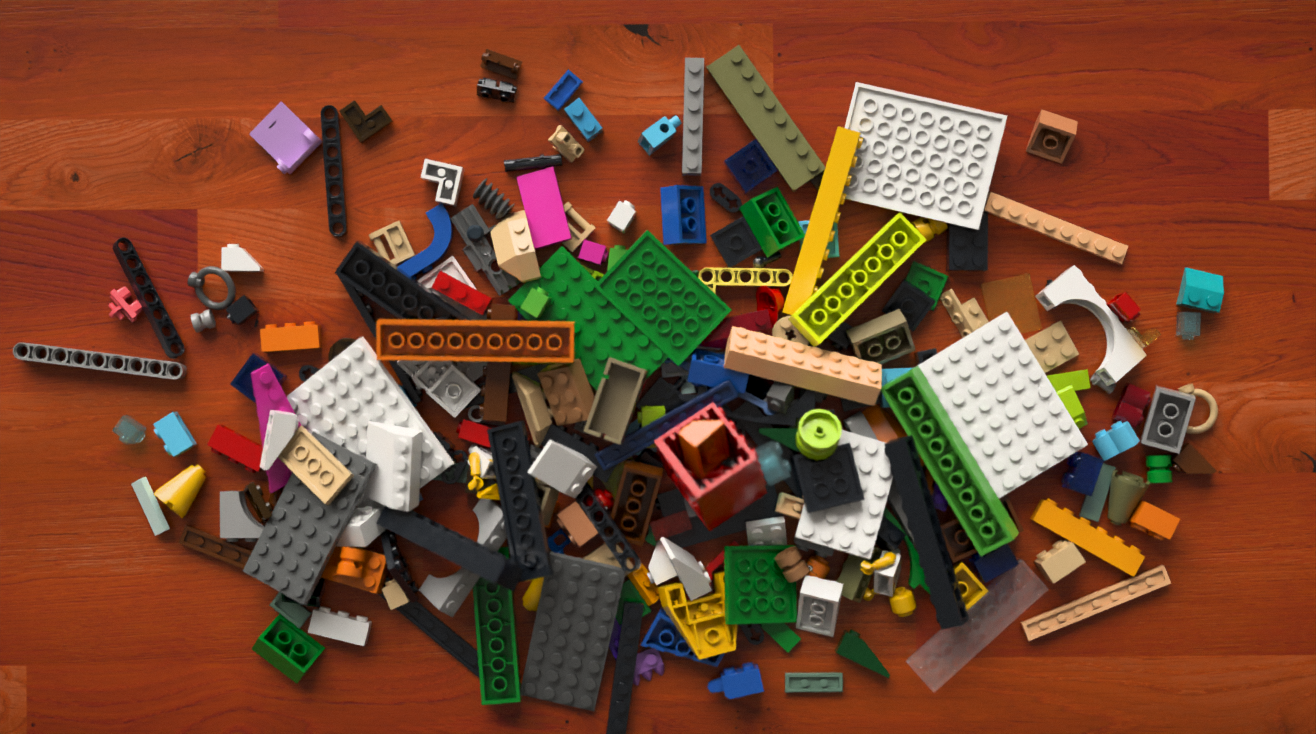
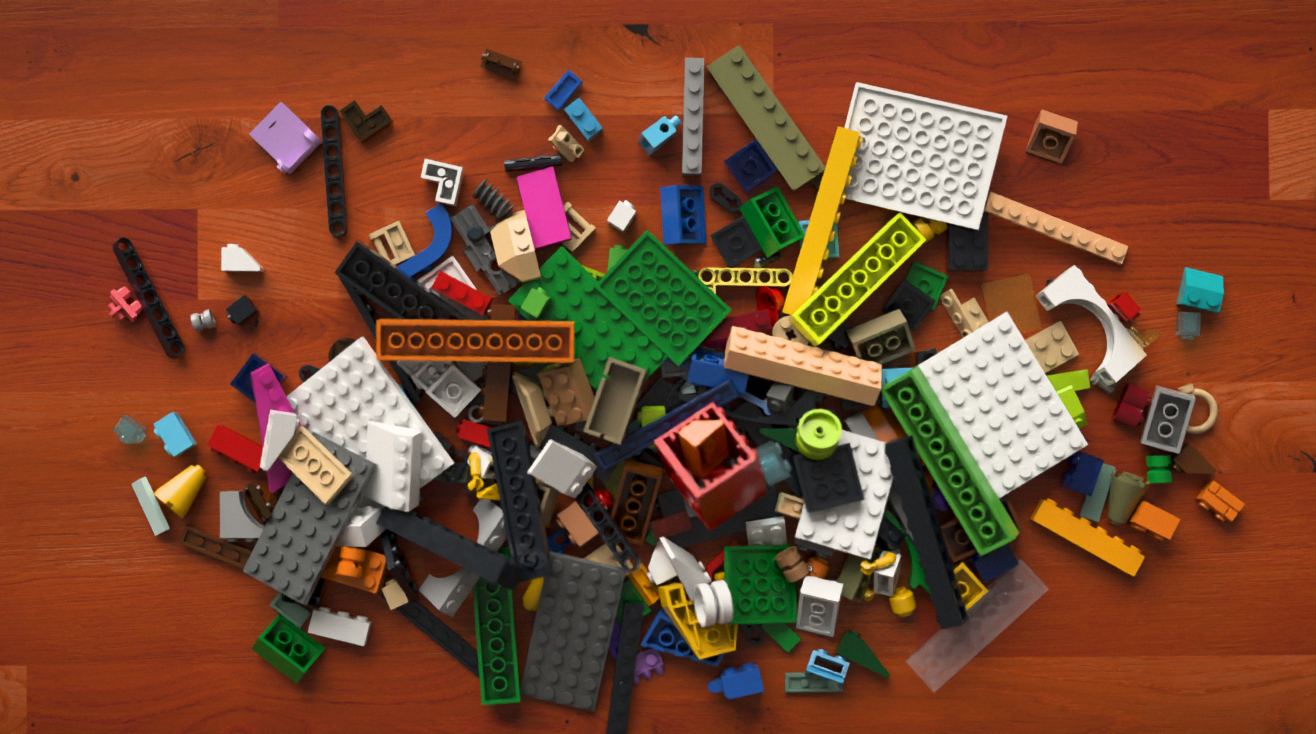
light grey beam [13,342,187,380] -> none
dark grey piece [187,266,236,310] -> none
orange brick [260,321,322,352] -> none
black hinge [477,77,517,103] -> none
dark pink brick [578,240,609,266] -> none
light nougat plate [1020,565,1171,641] -> none
tan brick [1034,539,1086,584] -> none
medium azure brick [1092,421,1140,461] -> none
none -> white wheel [693,580,733,627]
none -> dark azure window [805,649,850,688]
none -> orange brick [1196,480,1244,523]

